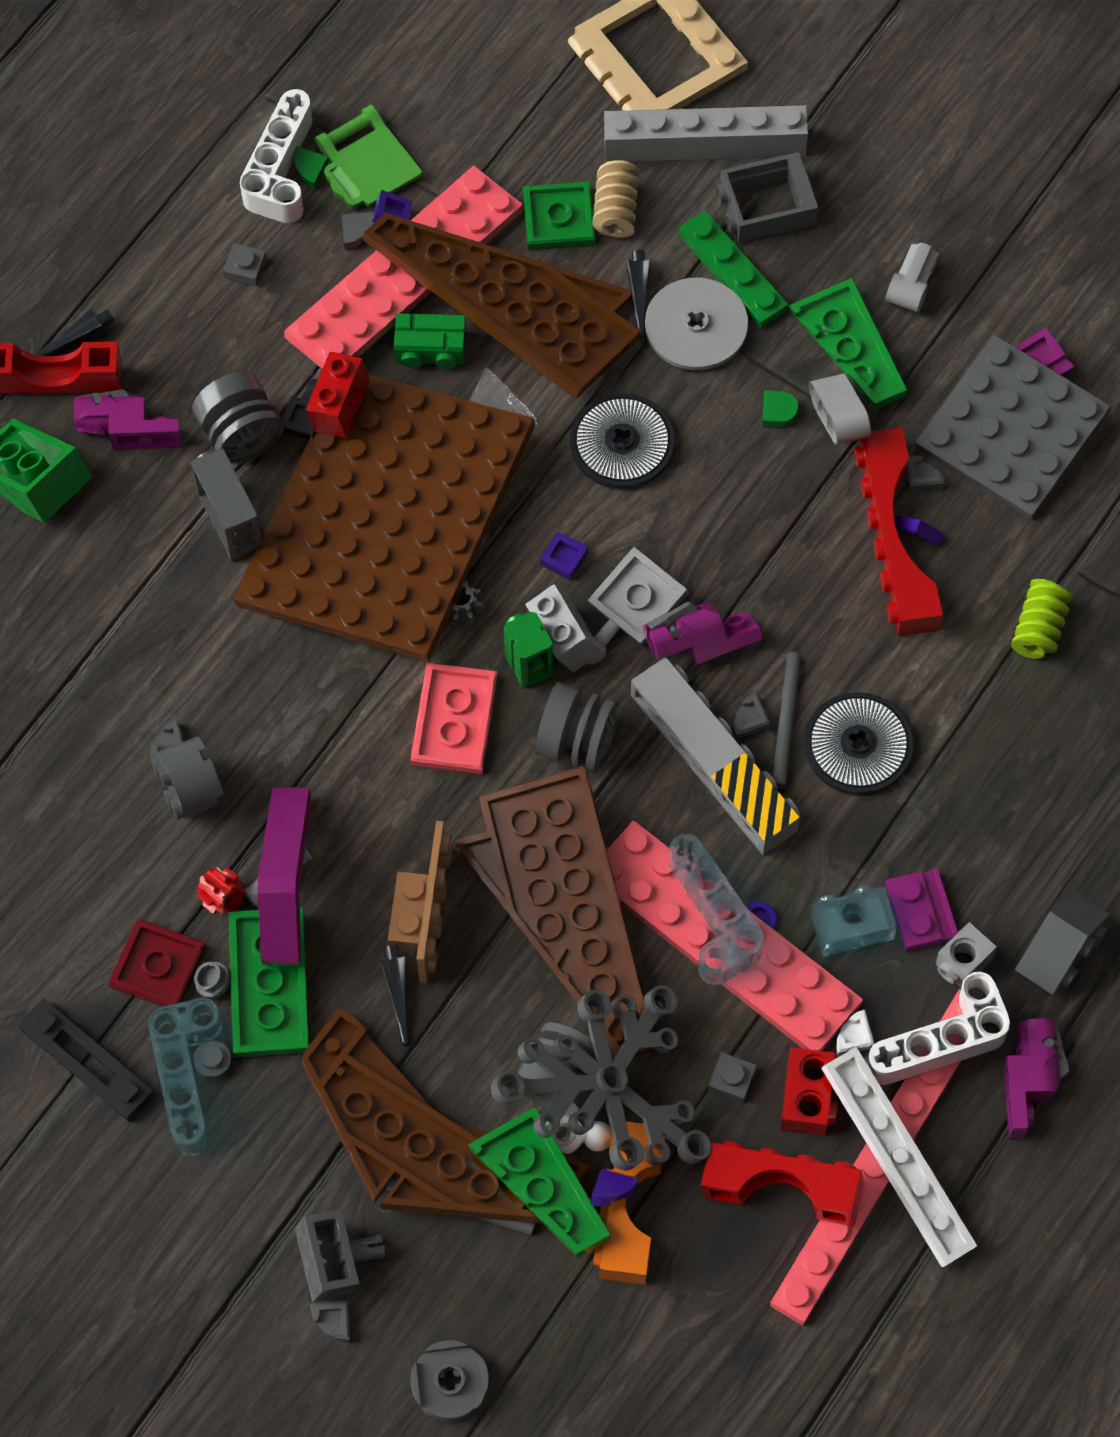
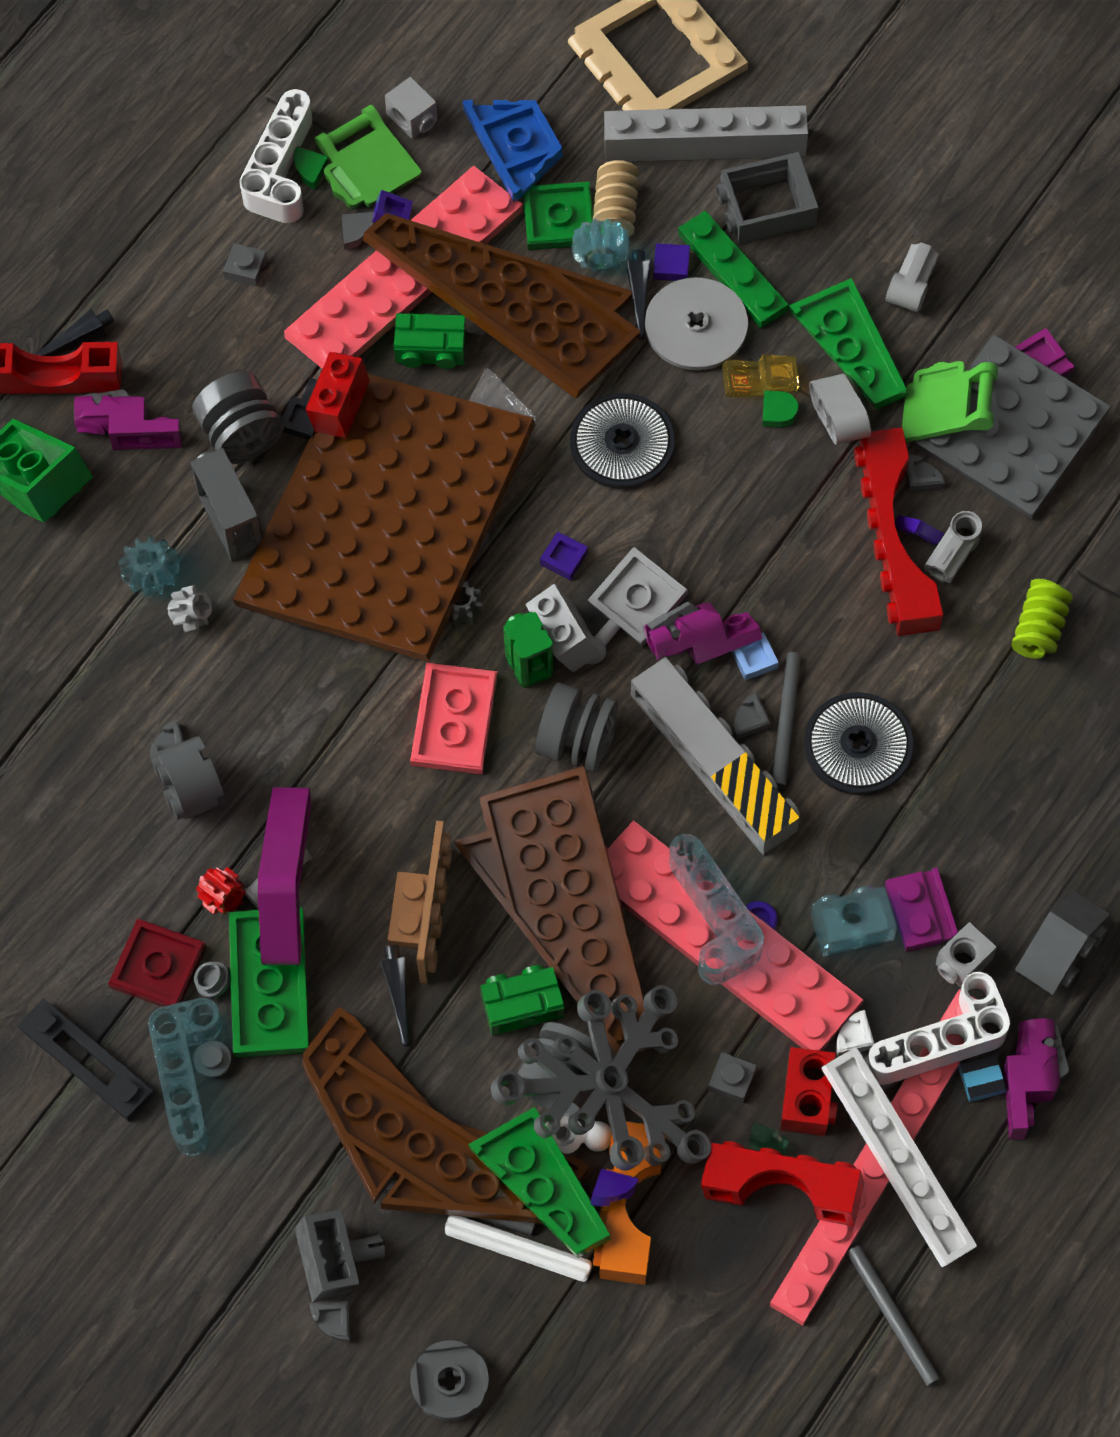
none -> clear light blue gear [119,534,180,597]
none -> light grey gear [168,585,212,632]
none -> light grey brick [385,77,438,139]
none -> white axle [445,1215,592,1282]
none -> blue wing [462,100,563,202]
none -> green brick [480,965,565,1036]
none -> clear light blue gear [572,218,630,272]
none -> dark purple tile [653,243,690,281]
none -> clear yellow slope [722,355,799,397]
none -> light blue tile [731,633,778,681]
none -> clear green tile [749,1123,789,1155]
none -> dark grey bar [847,1245,941,1387]
none -> bright green piece [902,361,999,443]
none -> light grey piece [924,511,982,583]
none -> tile [958,1054,1007,1102]

